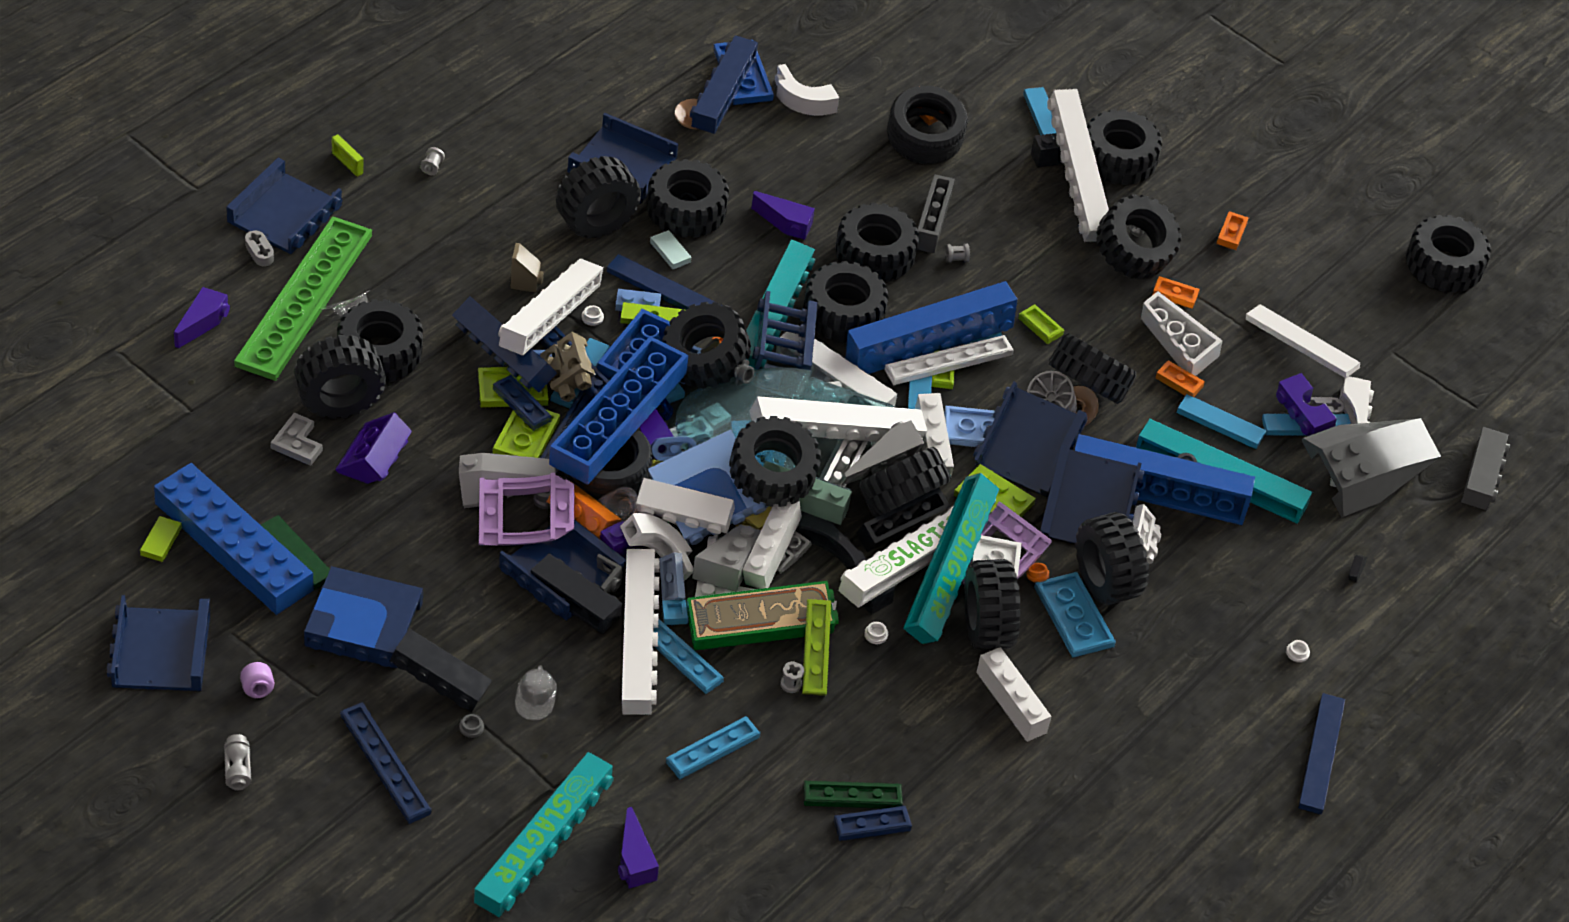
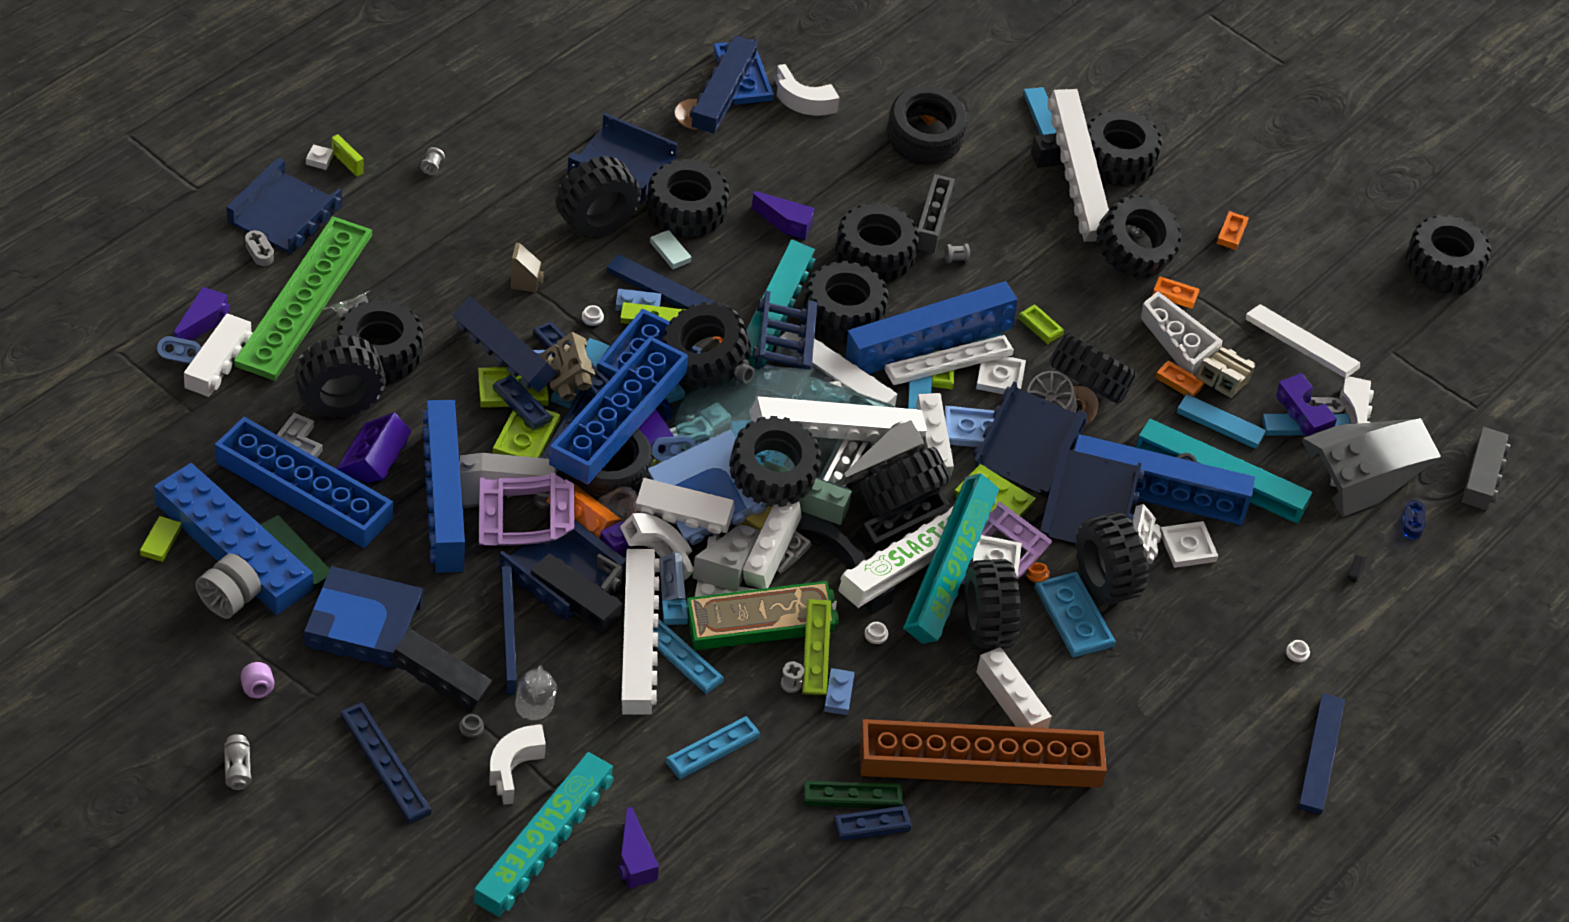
dark blue panel [107,595,210,691] -> none
white brick [498,258,604,355] -> none
none -> medium blue plate [157,336,202,364]
none -> white brick [184,314,253,397]
none -> light grey wheel [196,554,261,618]
none -> blue brick [215,417,393,549]
none -> white plate [306,145,333,170]
none -> blue brick [422,400,465,573]
none -> white arch [489,724,546,805]
none -> dark blue tile [501,566,517,695]
none -> medium blue plate [824,668,855,715]
none -> dark orange brick [859,719,1107,788]
none -> white tile [976,357,1026,394]
none -> white tile [1160,521,1218,568]
none -> dark tan hips [1196,347,1255,398]
none -> clear blue beam [1402,500,1426,539]

